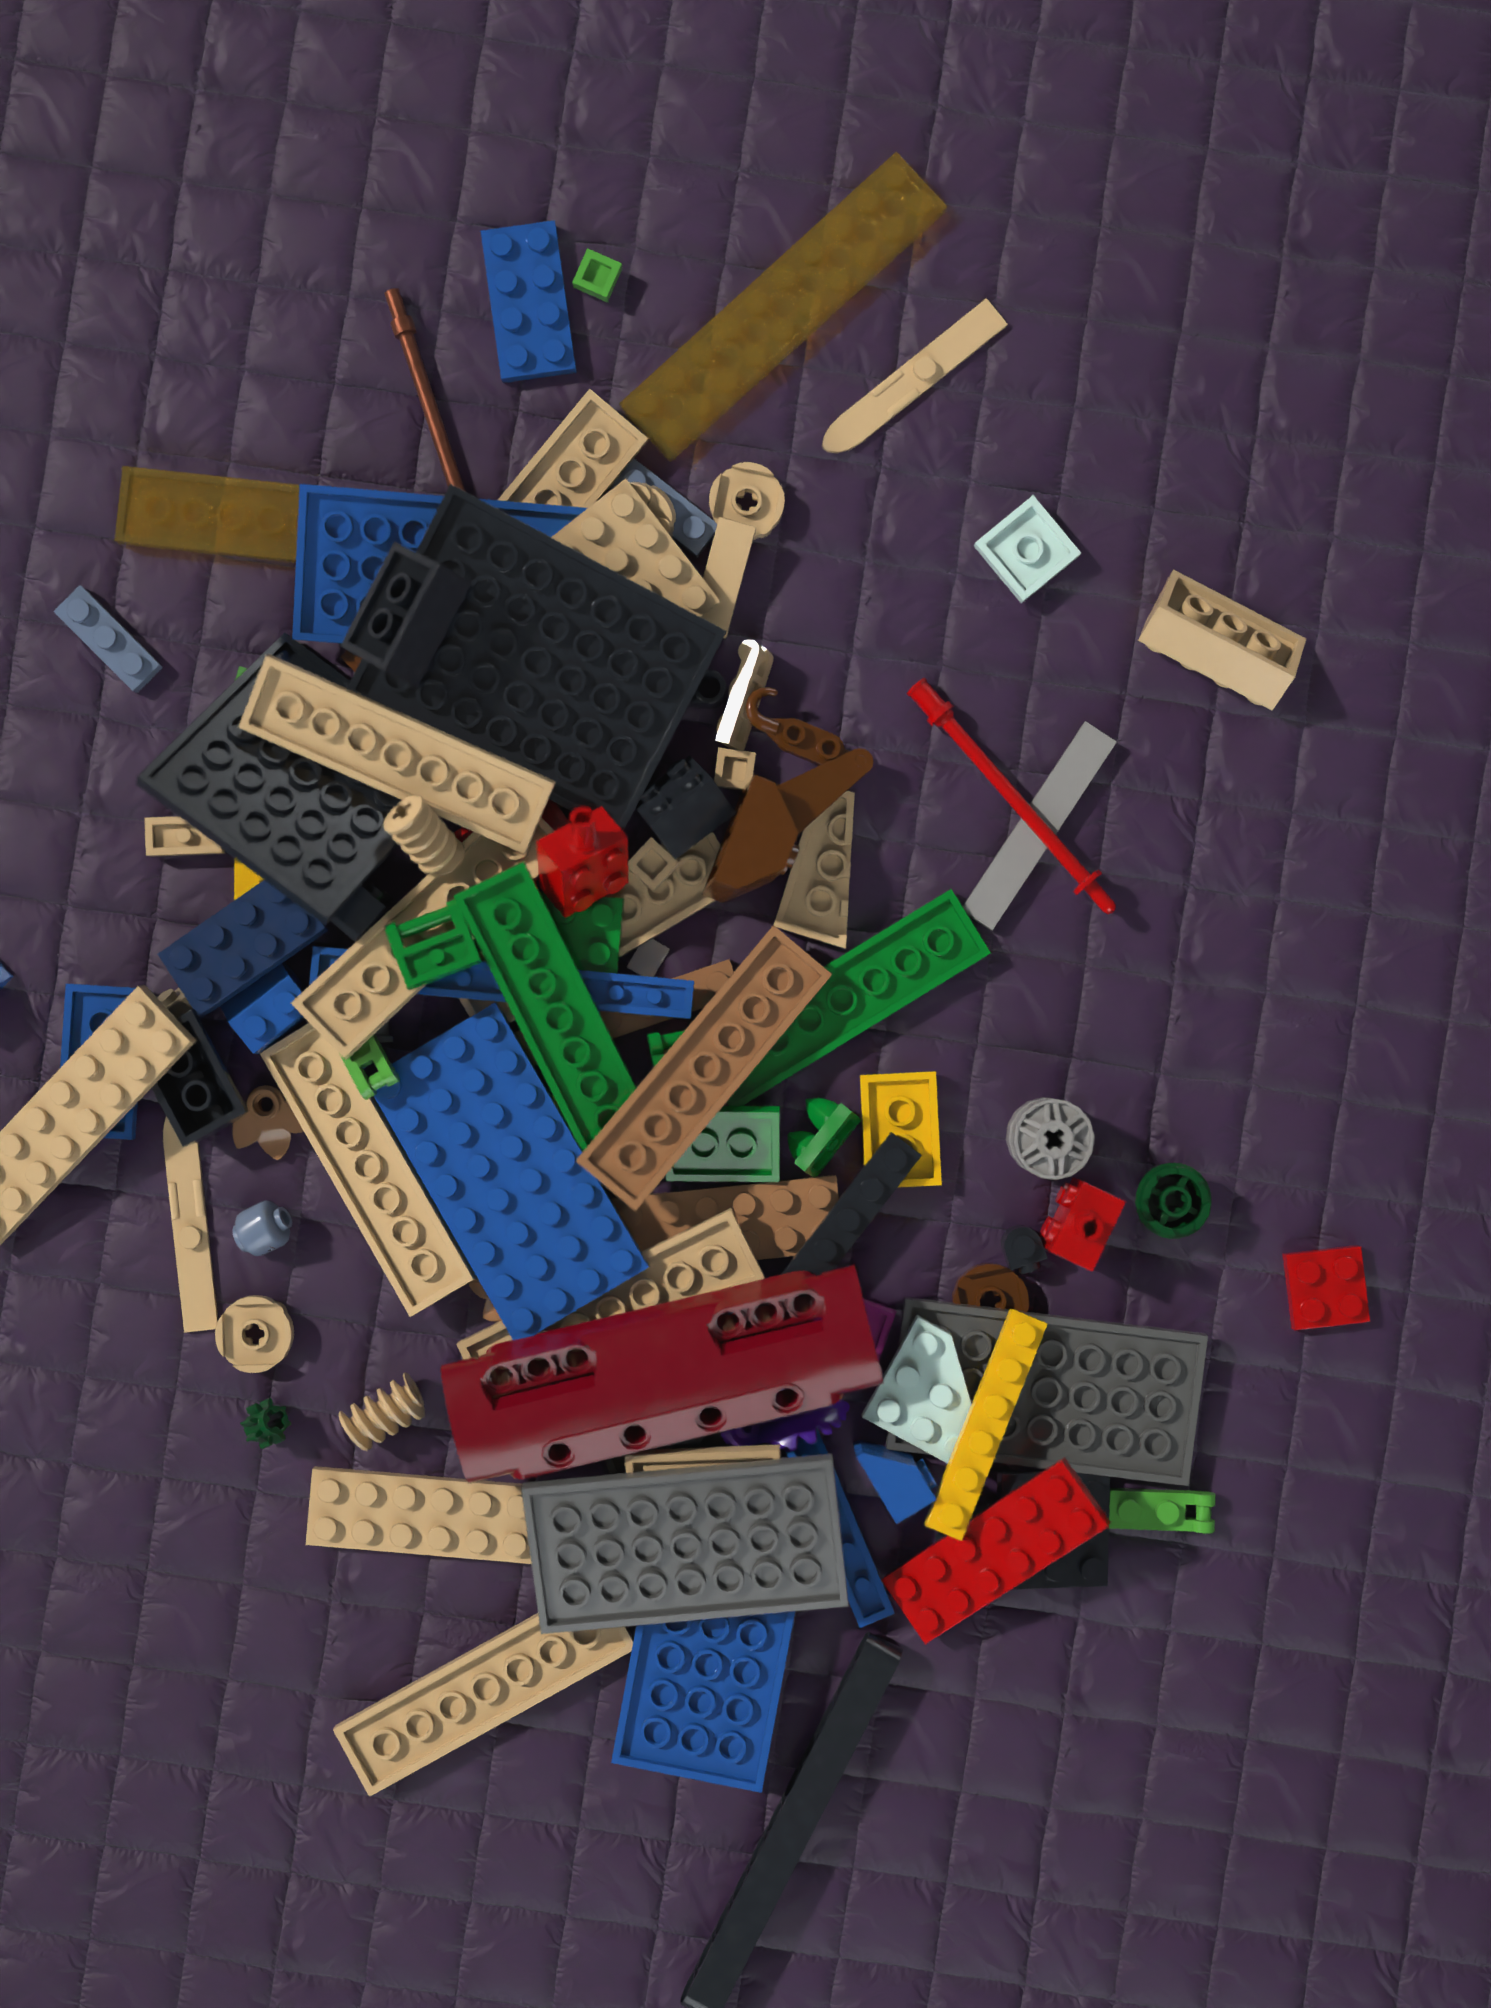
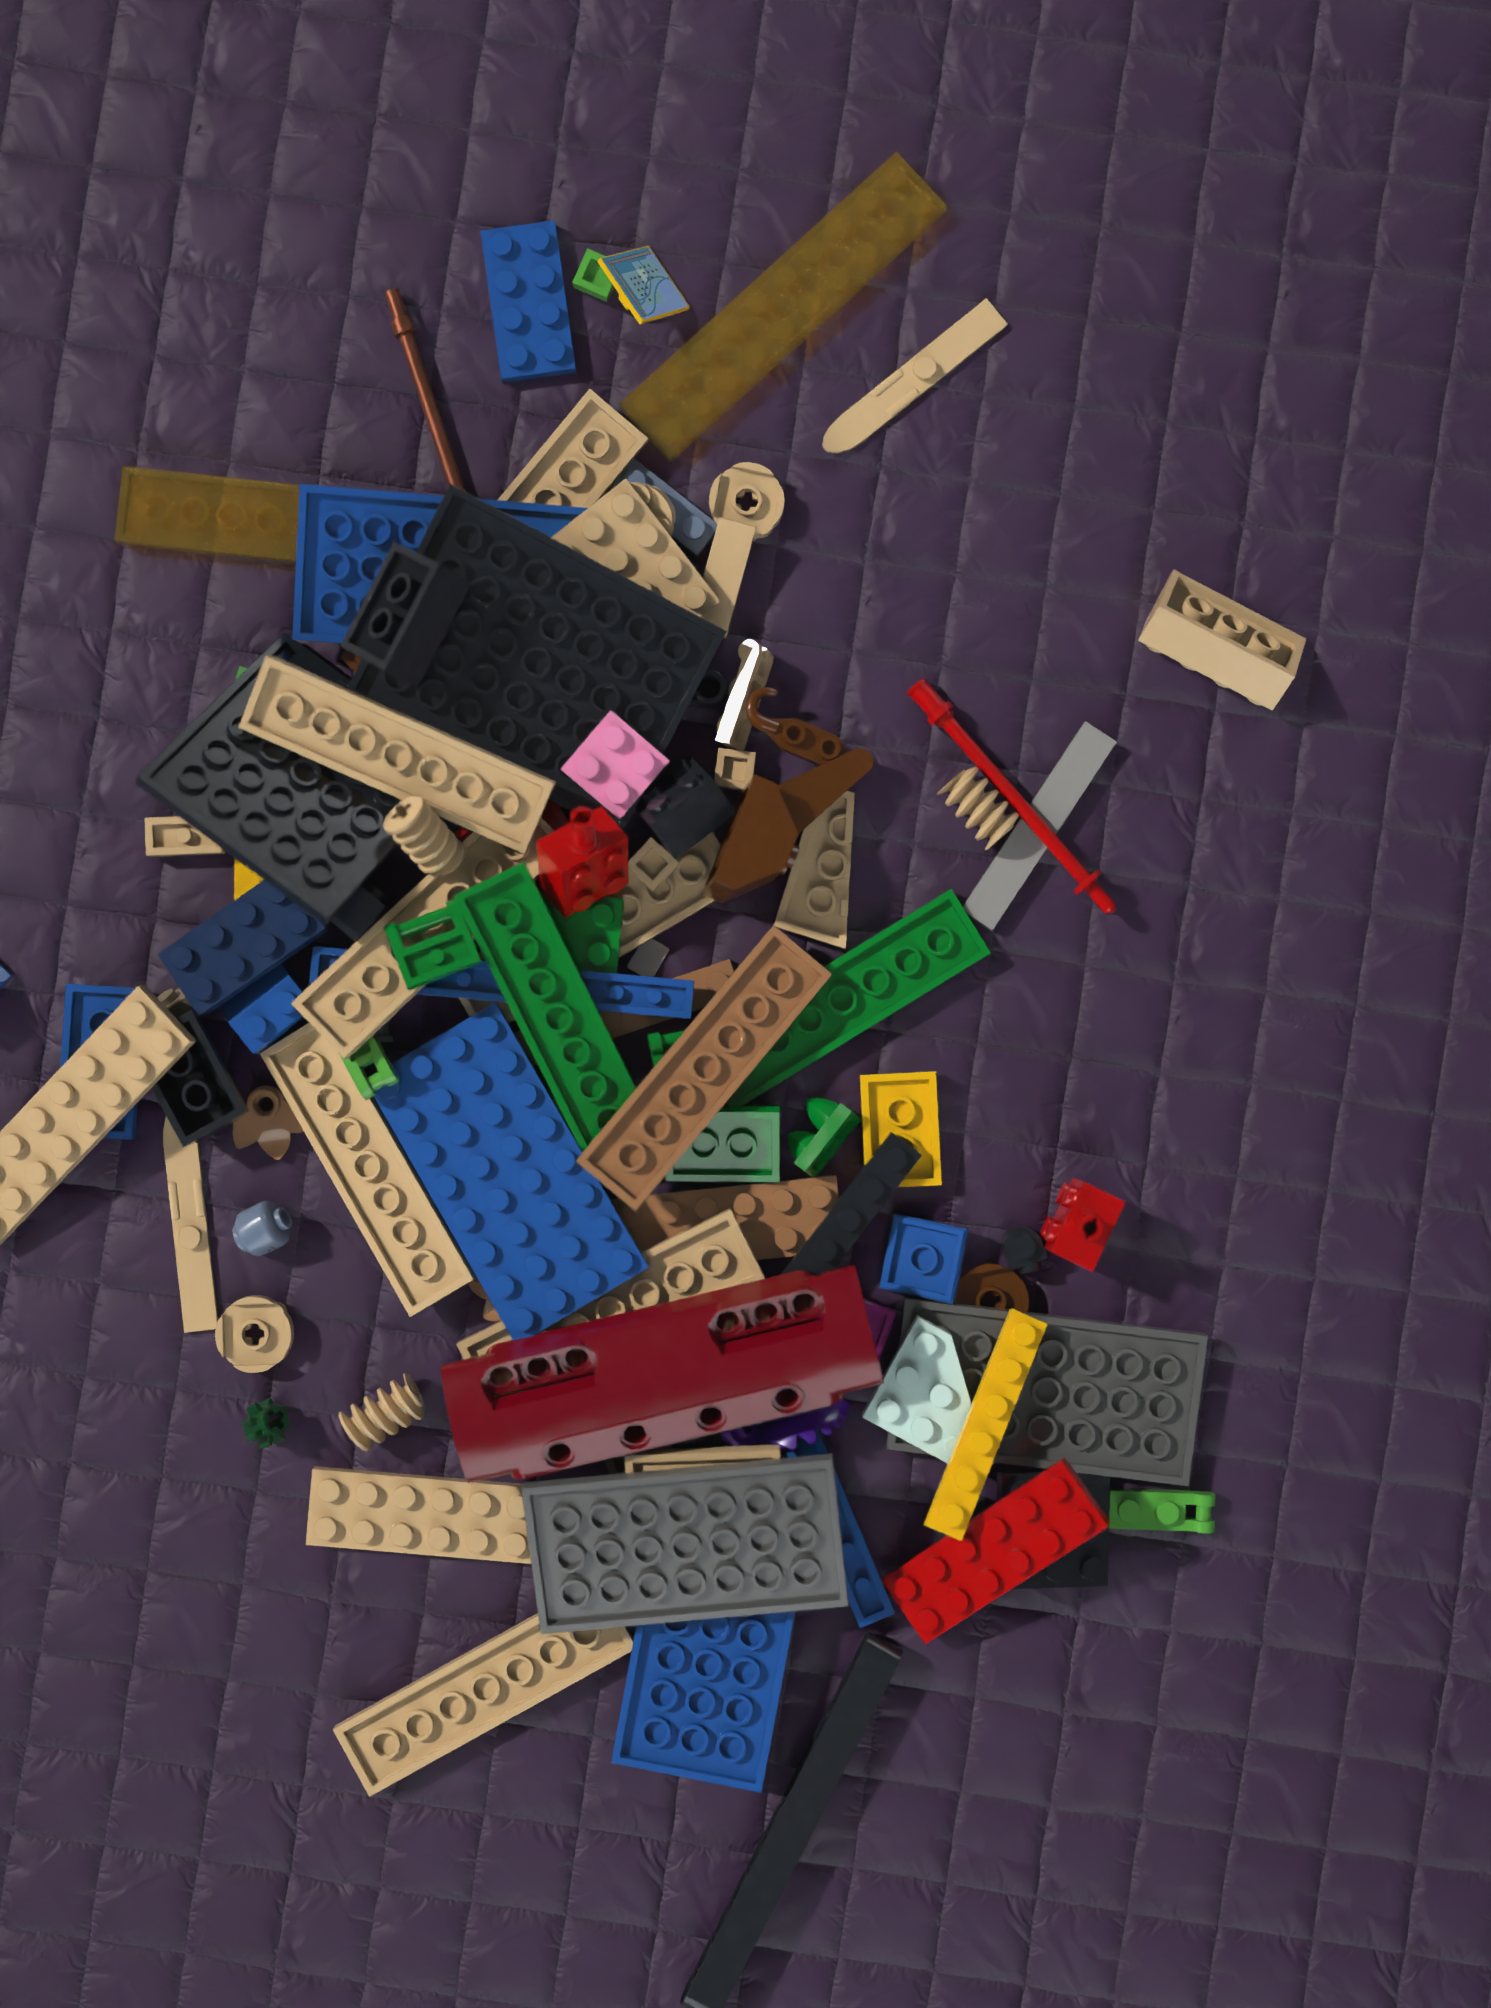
sand blue plate [53,585,163,693] -> none
blue slope [853,1439,938,1524] -> none
light aqua plate [974,495,1081,604] -> none
light grey wheel [1006,1097,1094,1180] -> none
dark green cone [1135,1163,1212,1239] -> none
red plate [1283,1245,1370,1330] -> none
none -> bright pink plate [561,710,669,820]
none -> piece [597,245,690,324]
none -> blue tile [879,1213,969,1304]
none -> tan piece [937,766,1019,850]

